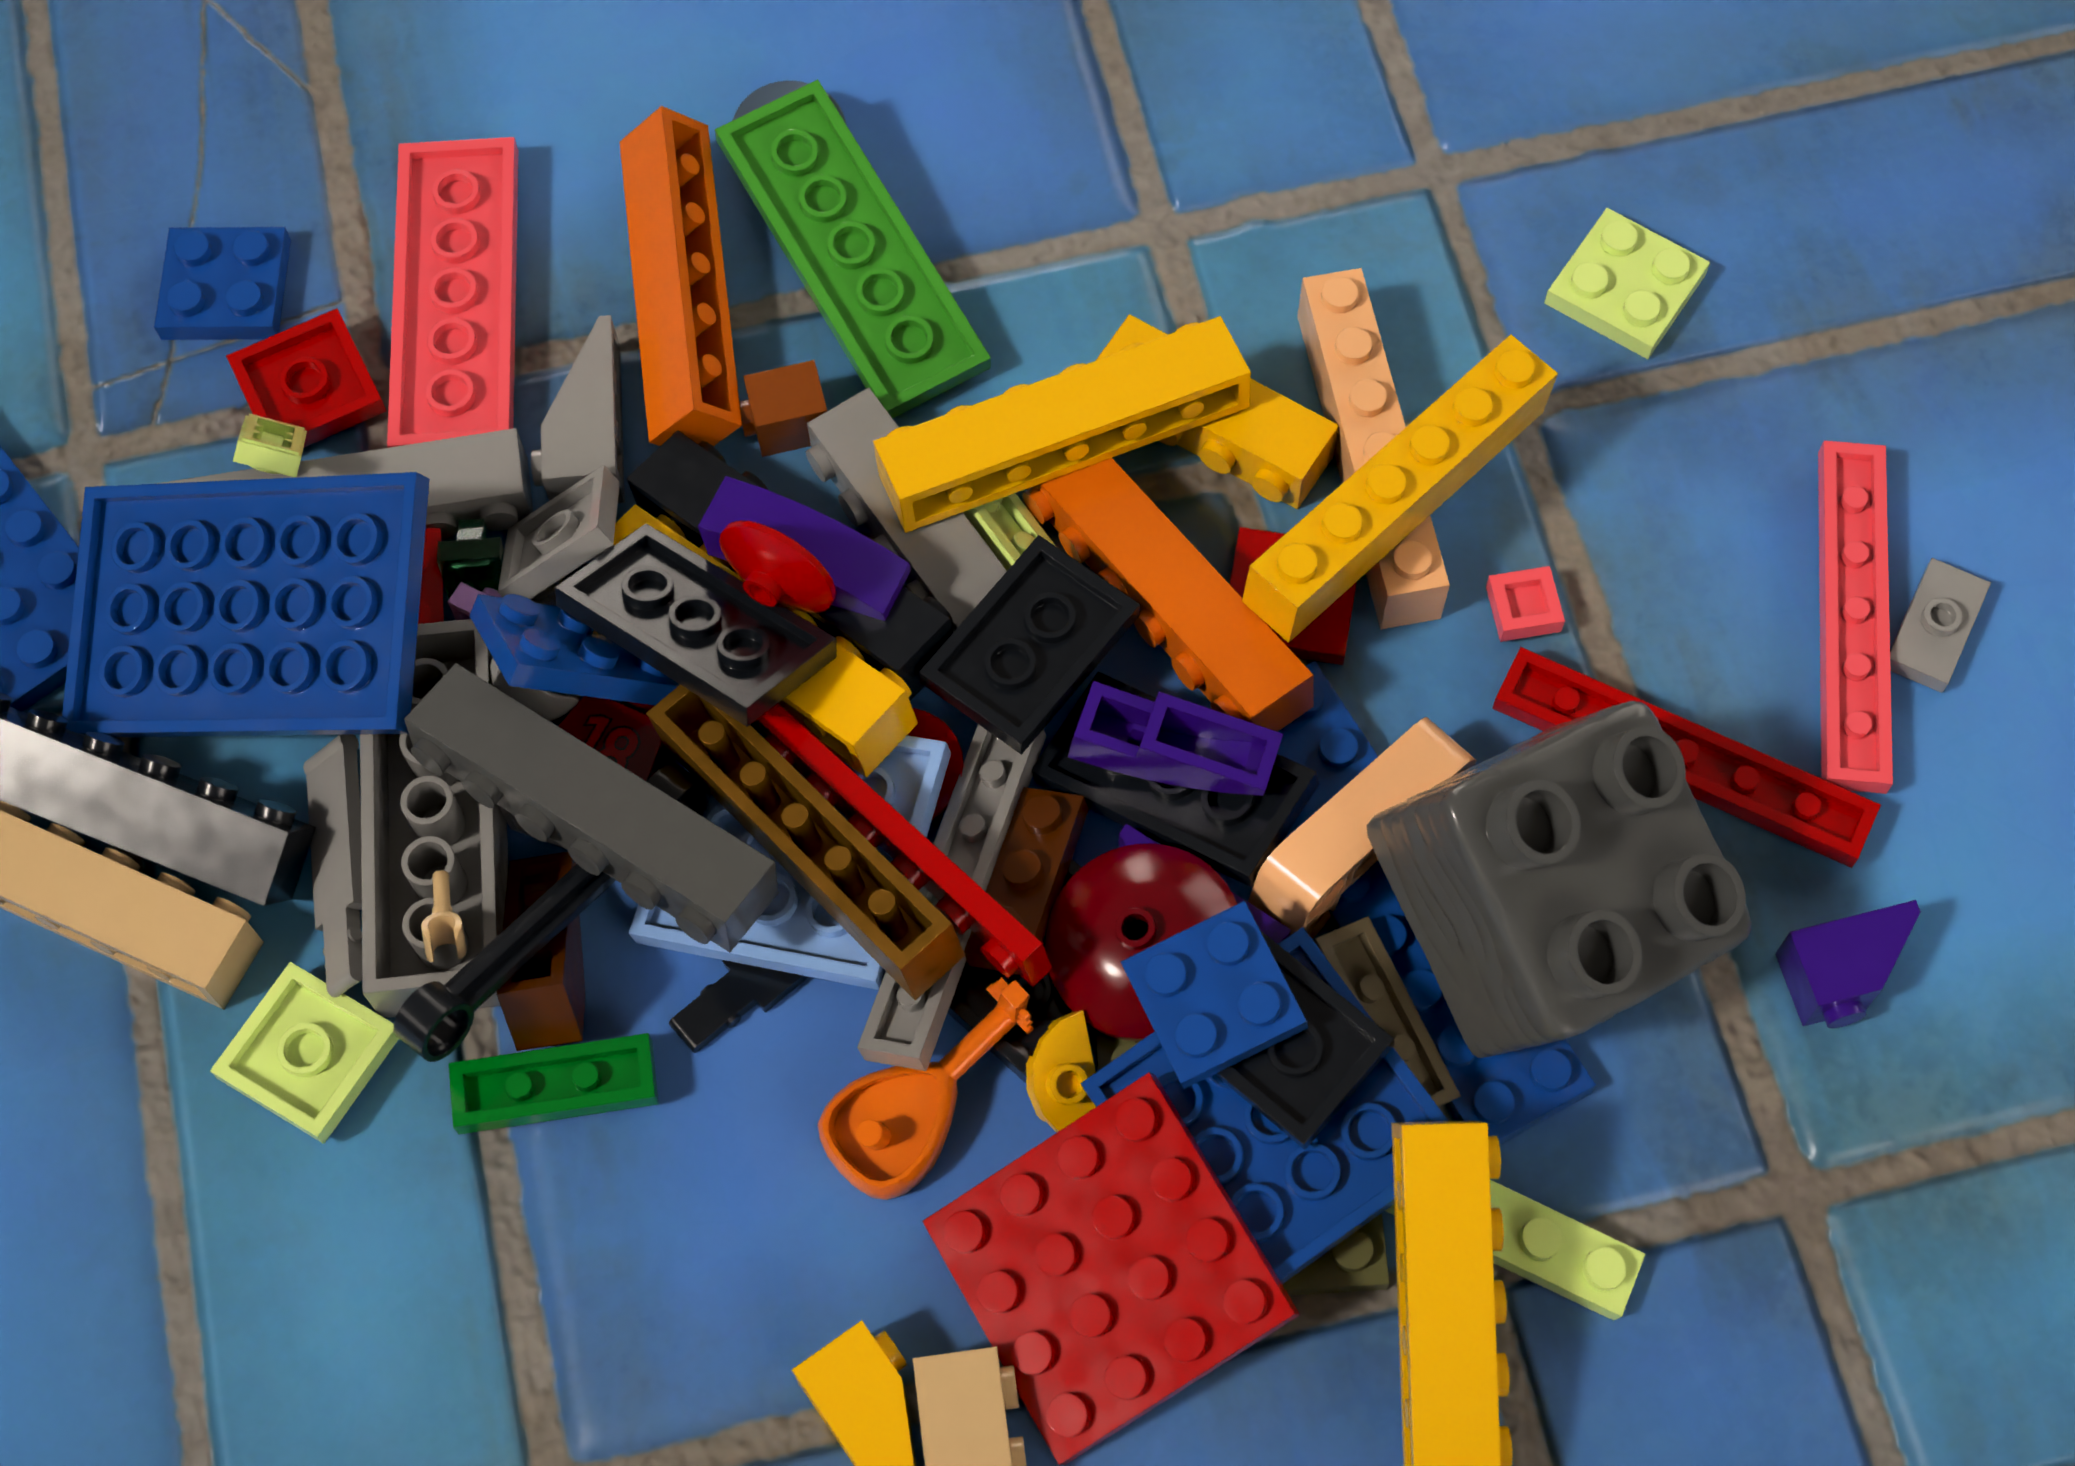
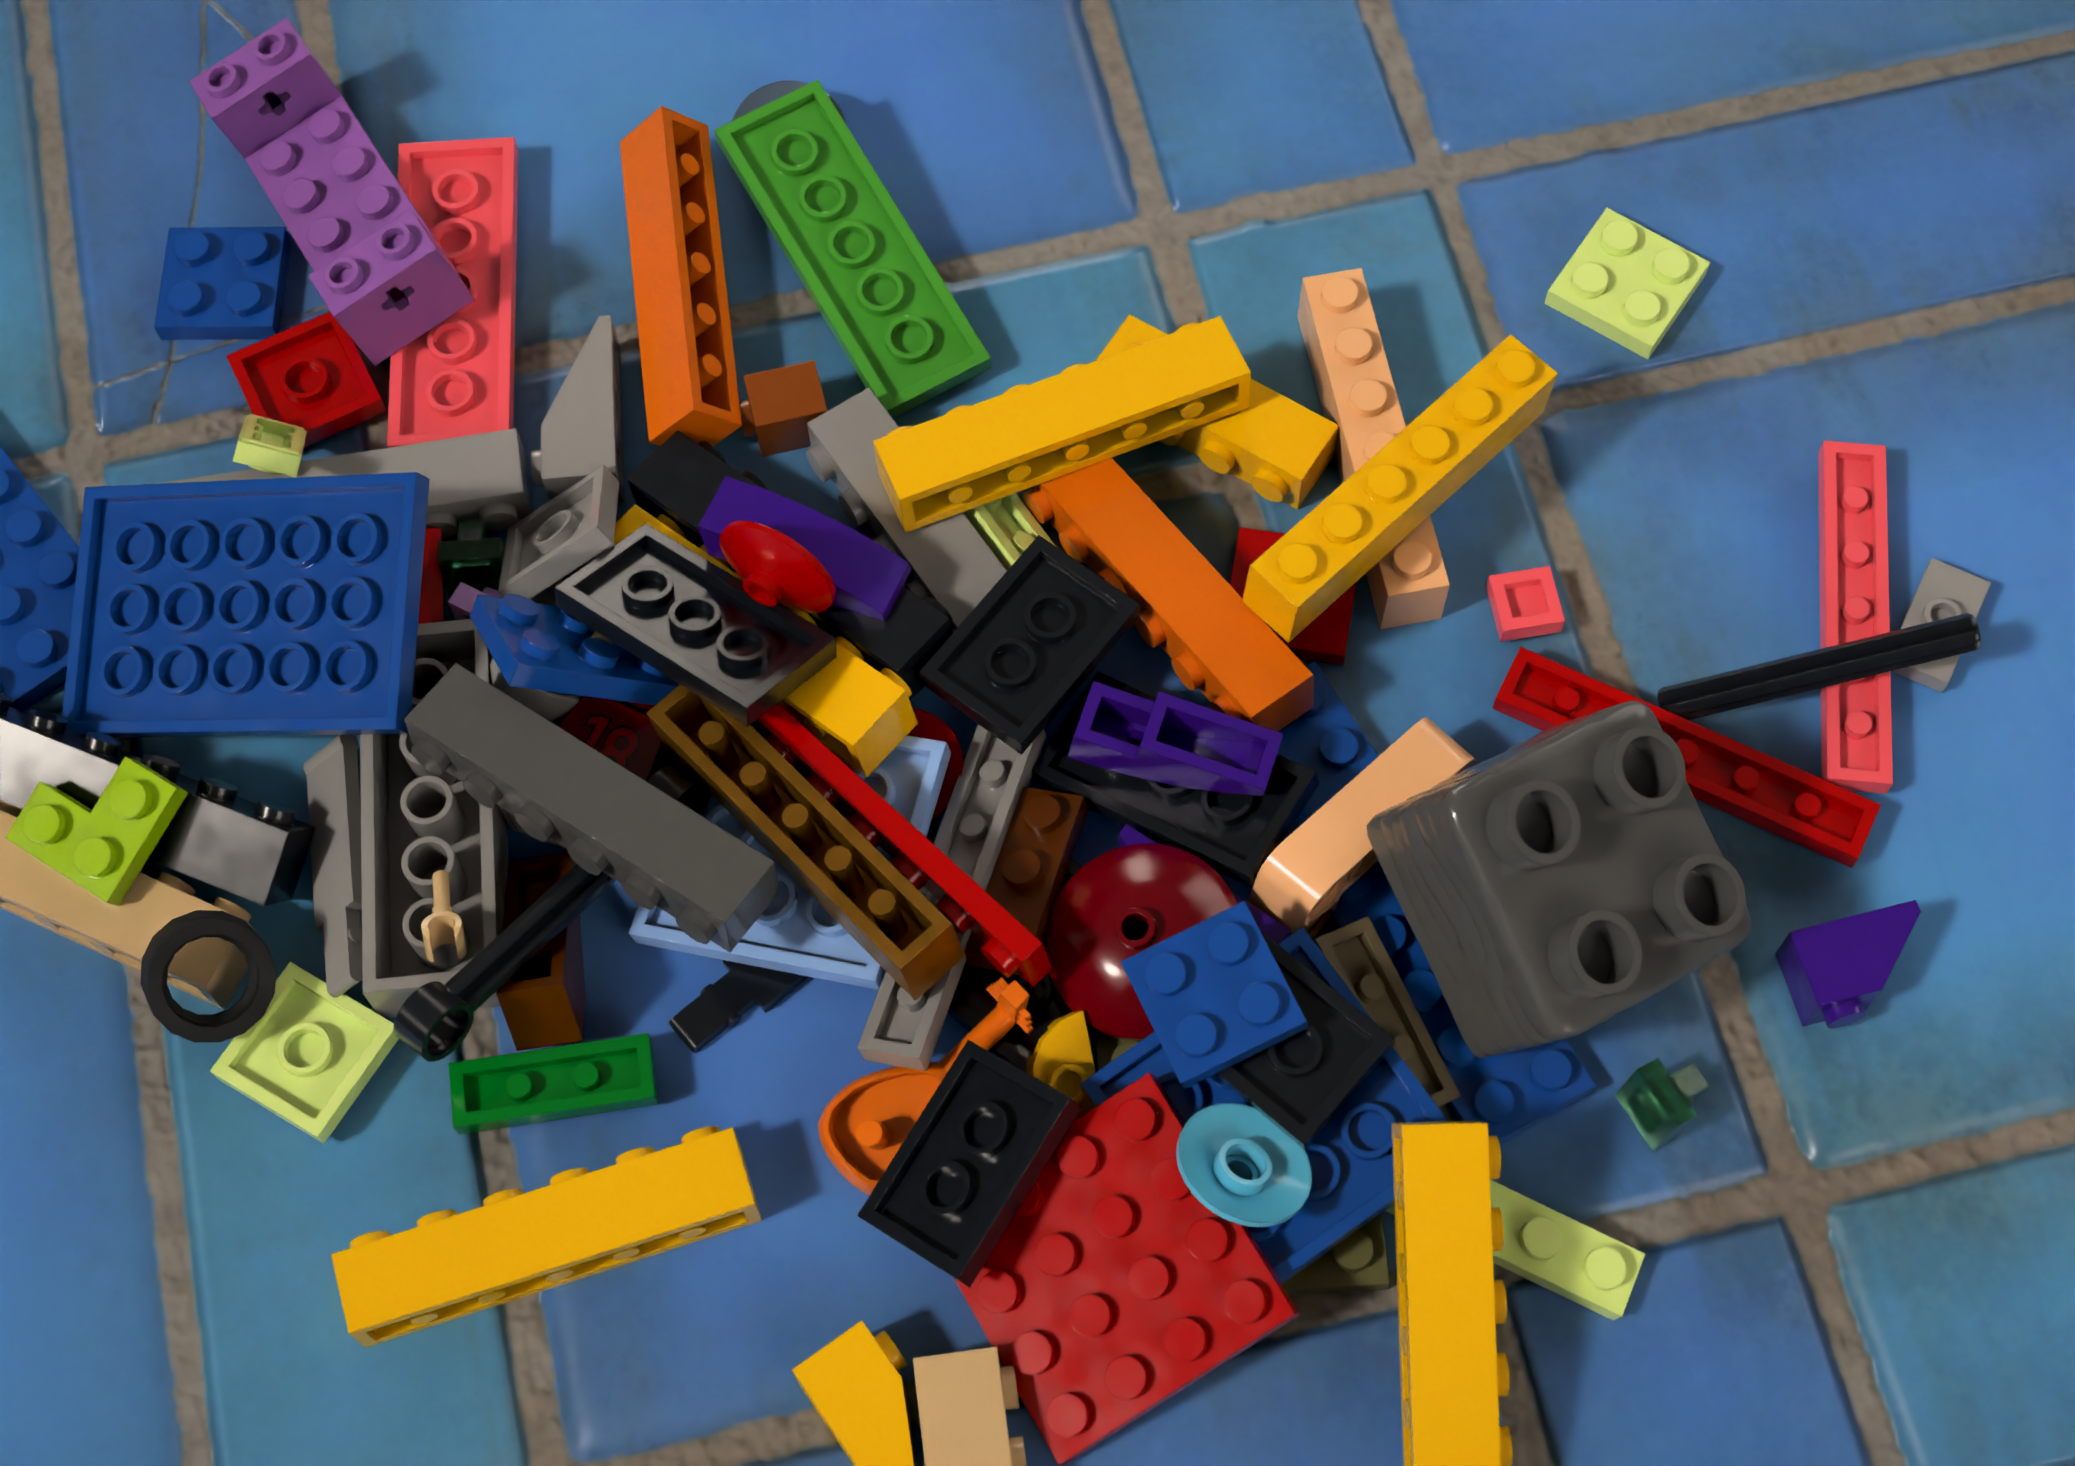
none -> lime plate [5,756,188,906]
none -> black tyre [140,910,276,1042]
none -> medium lavender plate [189,17,475,366]
none -> yellow brick [331,1126,762,1348]
none -> black plate [857,1040,1082,1287]
none -> medium azure dish [1176,1103,1312,1227]
none -> clear green tile [1615,1058,1709,1151]
none -> black axle [1657,613,1981,720]

